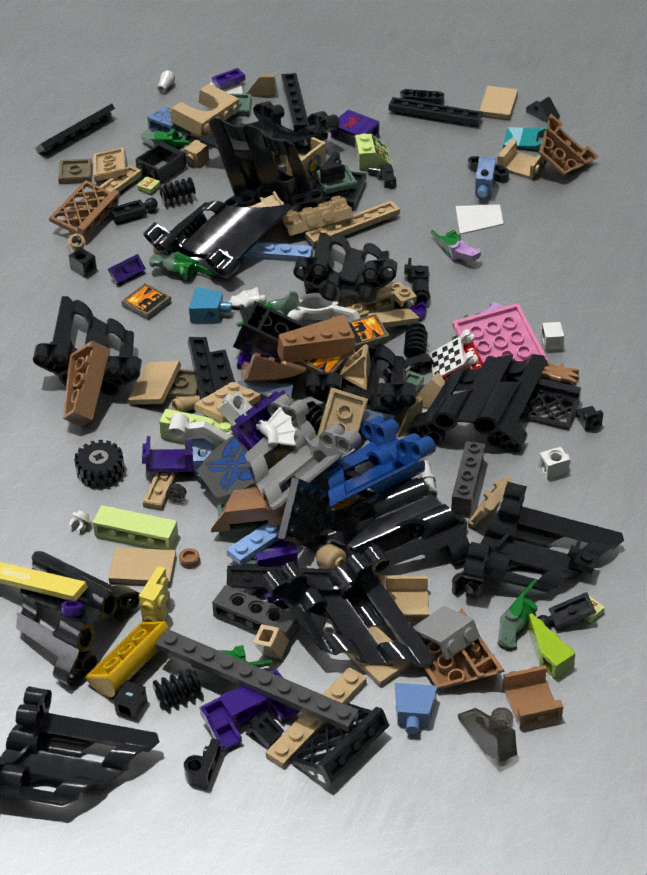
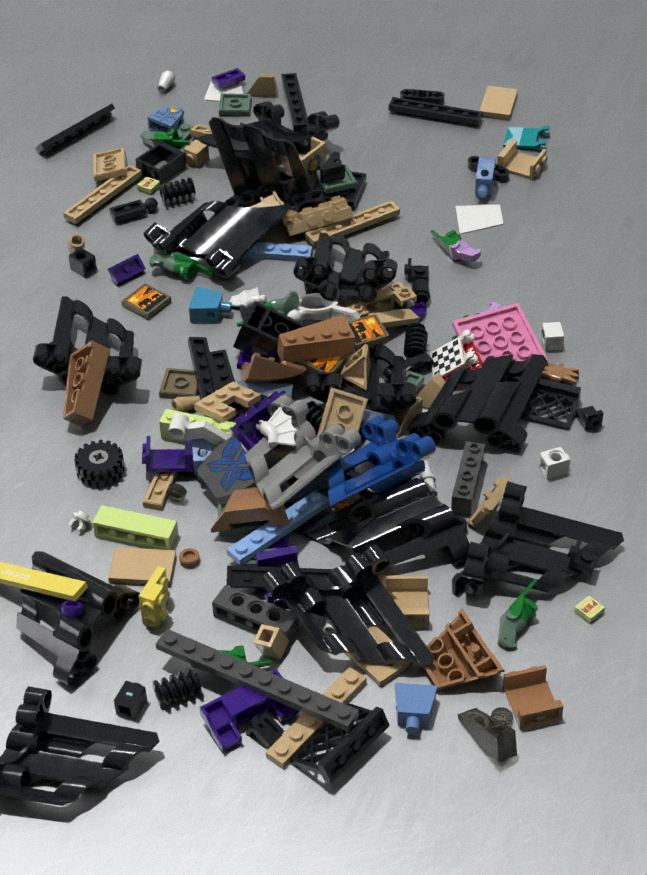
medium nougat fence [49,180,119,239] -> none
dark tan tile [58,159,92,184] -> none
yellow brick [85,621,170,697] -> none
tan tile [128,361,181,405] -> none
tan arch [170,84,239,136] -> none
black plate [183,738,222,790] -> none
white brick [218,391,252,426] -> none
black plate [278,477,329,551] -> none
tan head [316,544,346,569] -> none
dark purple panel [331,109,379,138] -> none
yellowish green slope [355,134,391,170] -> none
black piece [368,165,396,188] -> none
light grey panel [413,606,480,660] -> none
black slope [526,97,560,123] -> none
lime slope [528,613,575,679] -> none
black plate [537,592,597,630] -> none
medium nougat wedge [539,114,599,175] -> none

